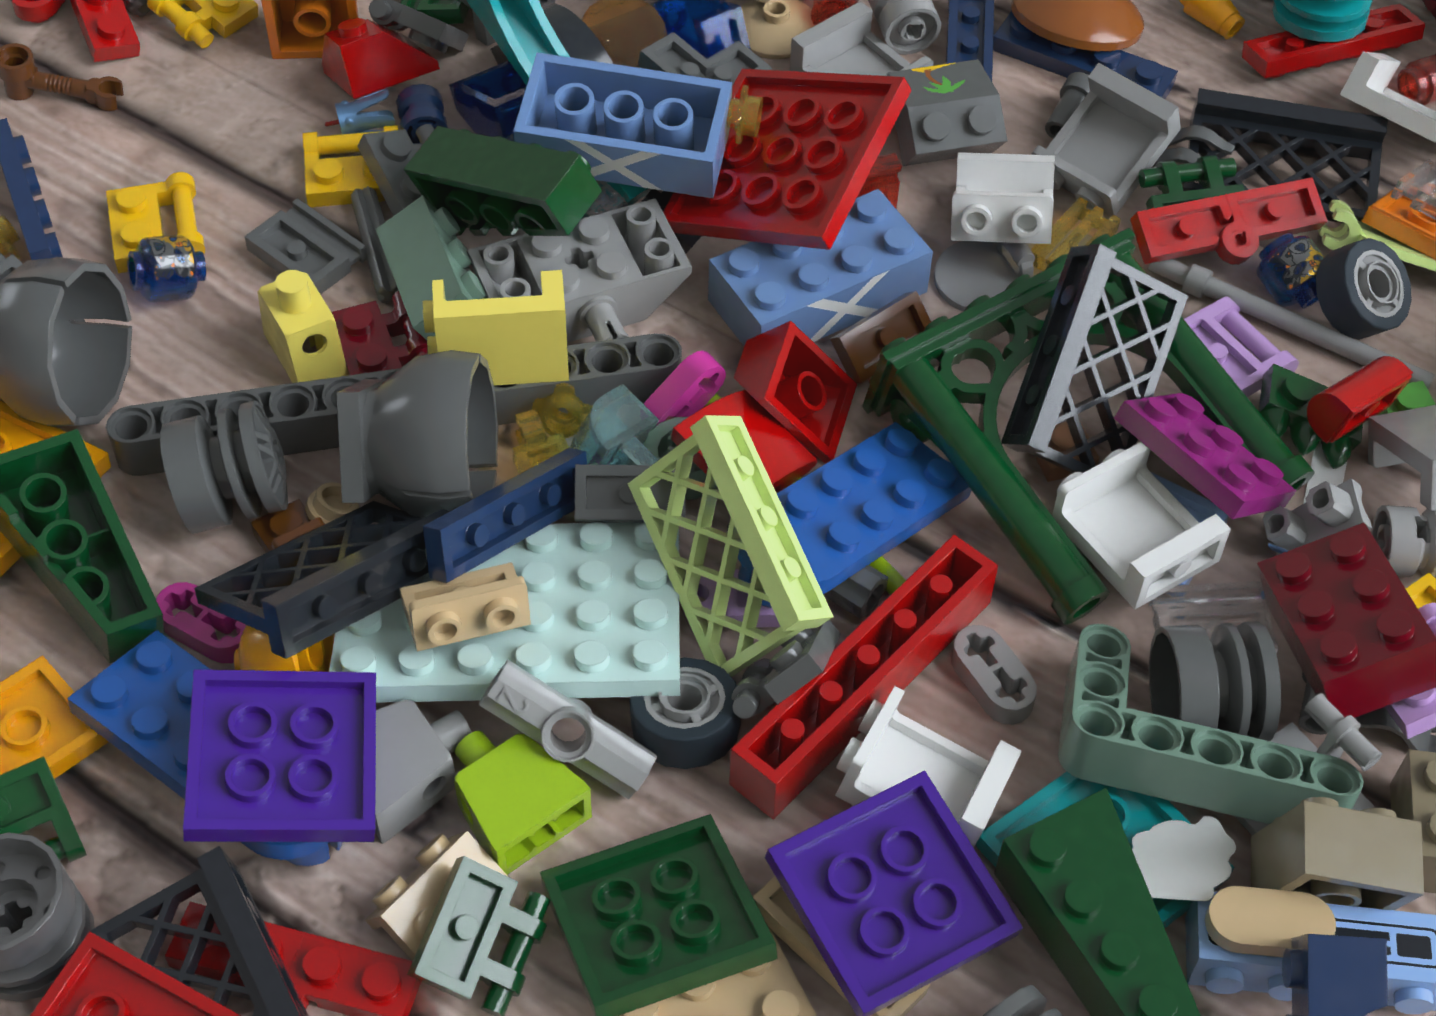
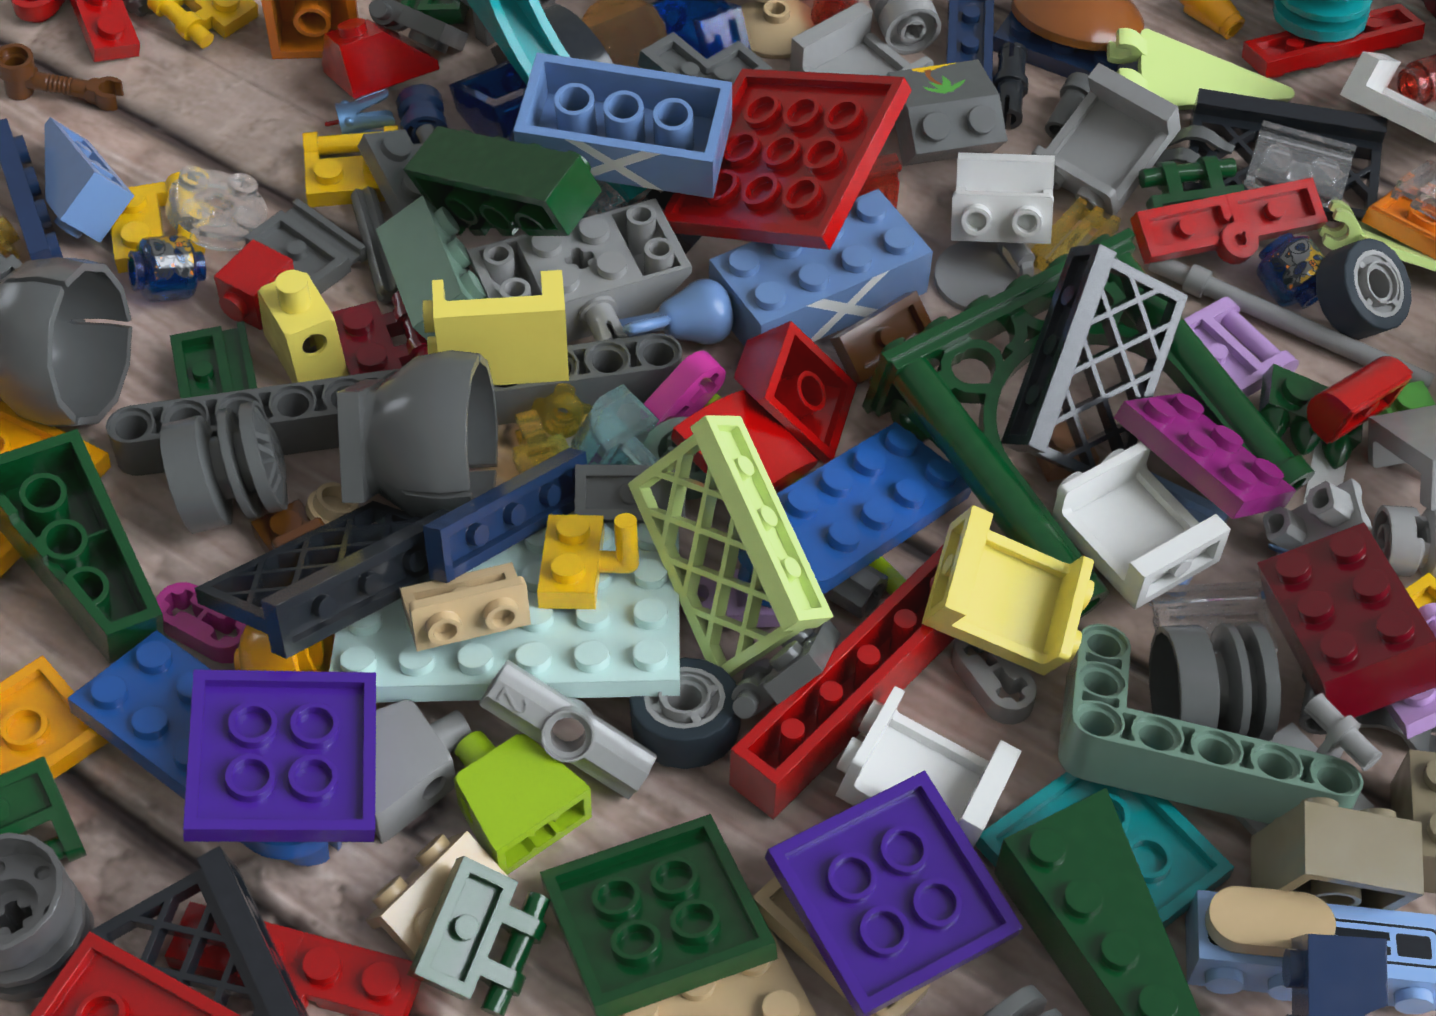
clear yellow plate [727,85,763,144] -> none
white sticker [1132,816,1236,902] -> none
none -> medium blue slope [44,117,134,243]
none -> clear plate [165,166,268,251]
none -> dark green plate [170,321,258,399]
none -> red brick [214,239,294,330]
none -> yellow plate [537,513,639,609]
none -> medium blue piece [619,278,733,345]
none -> light yellow panel [922,505,1094,676]
none -> black pin [992,42,1029,129]
none -> yellowish green flag [1107,28,1295,110]
none -> clear plate [1244,120,1357,208]

